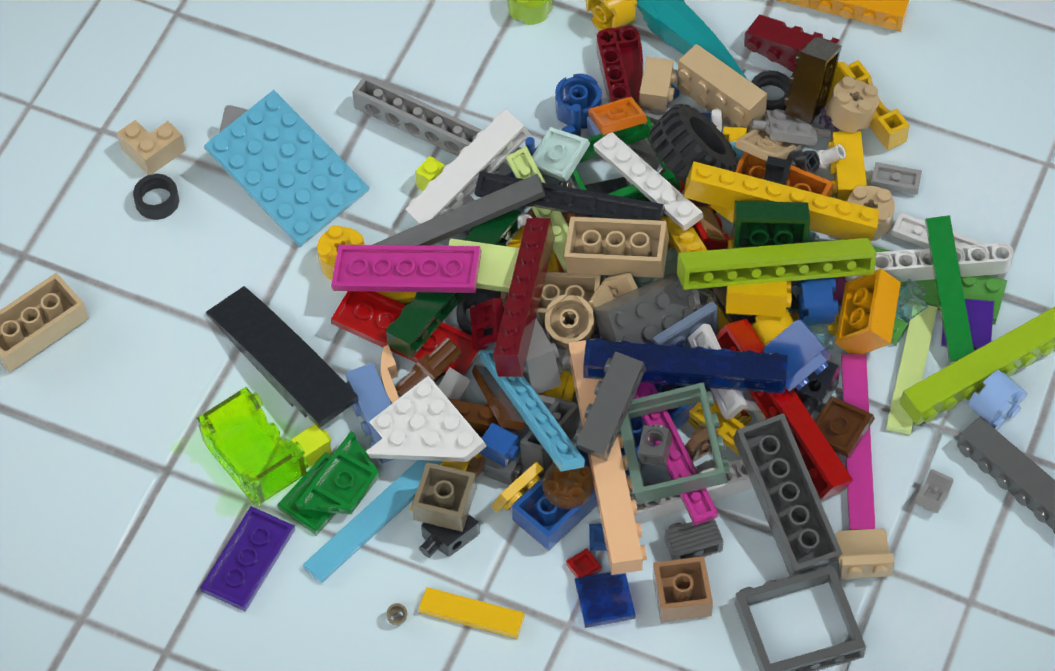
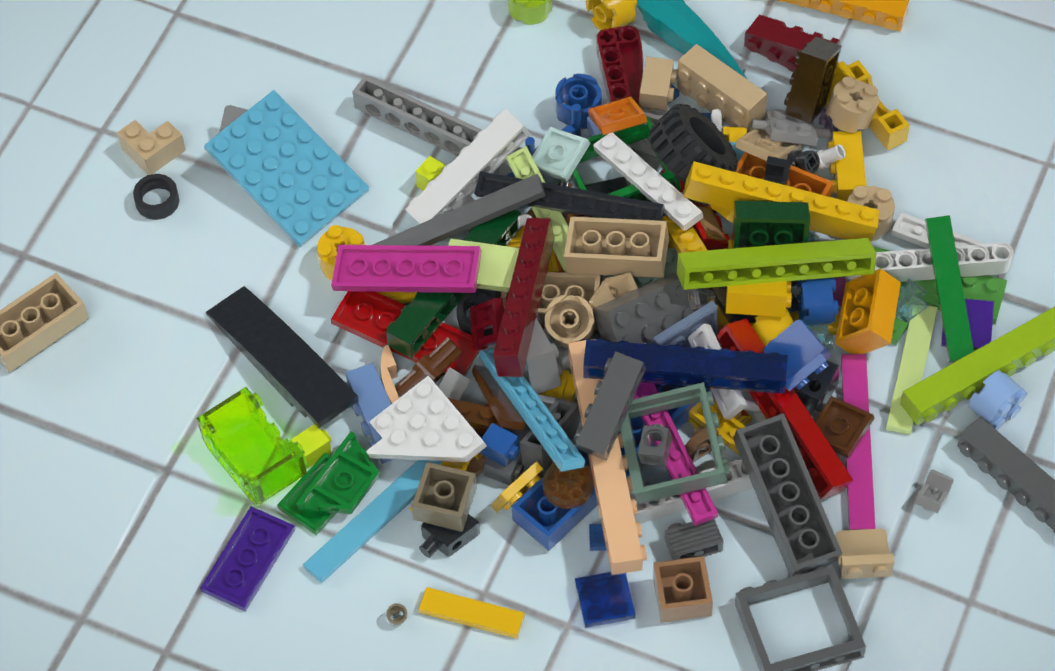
red tile [566,548,602,583] -> none
black tyre [751,70,792,111] -> none
light grey plate [871,162,922,195] -> none

